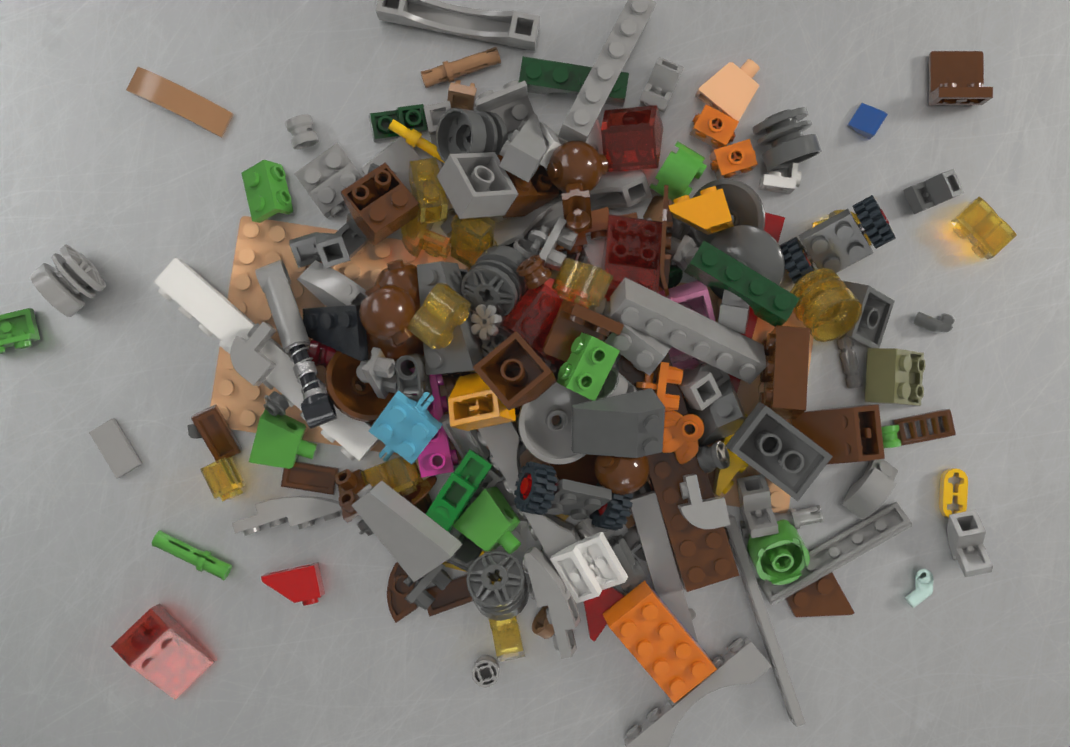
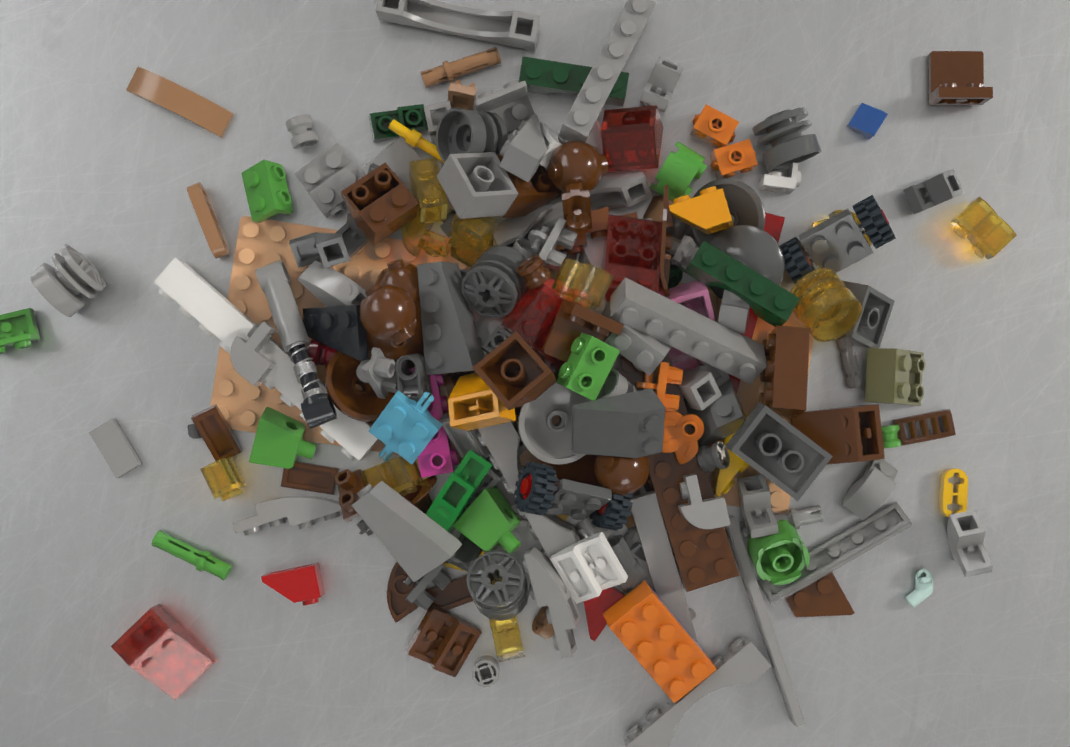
dark grey plate [264,391,289,416] -> none
clear yellow brick [407,283,471,349] -> none
light grey plant [471,304,502,340] -> none
light nougat torso [695,59,760,121] -> none
dark grey arm [913,312,955,332] -> none
none -> medium nougat beam [187,182,229,259]
none -> reddish brown slope [405,604,482,677]

